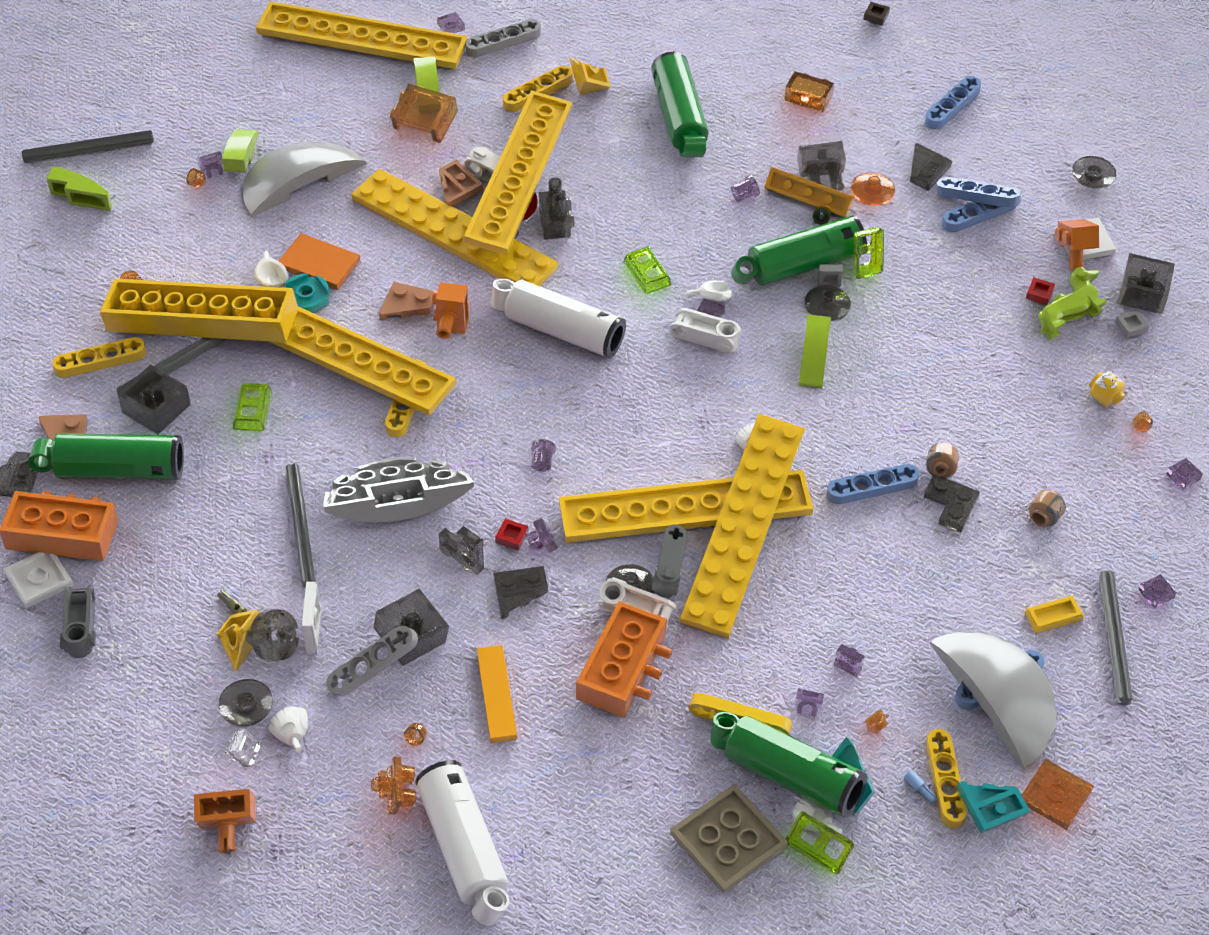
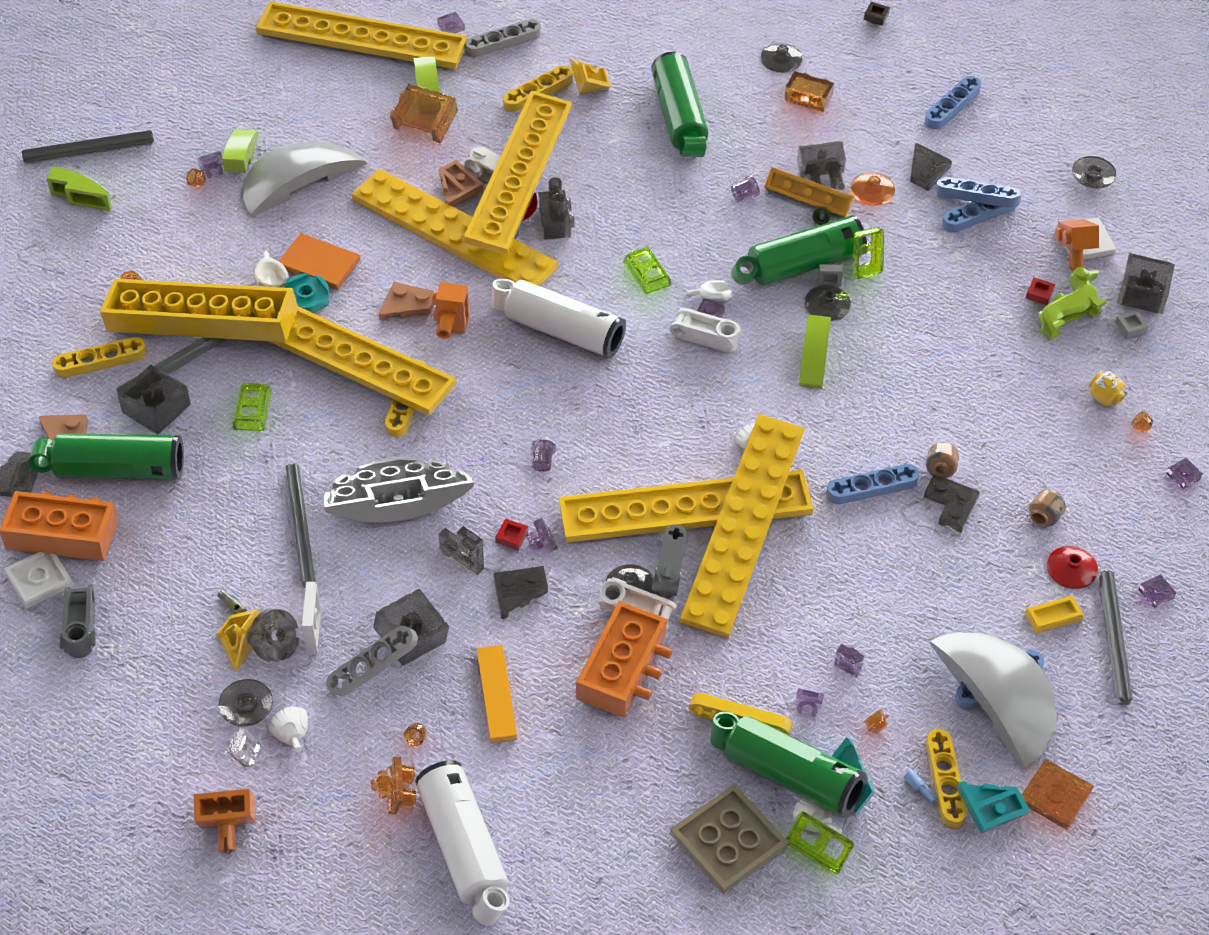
none -> clear smoke dish [761,43,803,73]
none -> red dish [1047,546,1098,589]

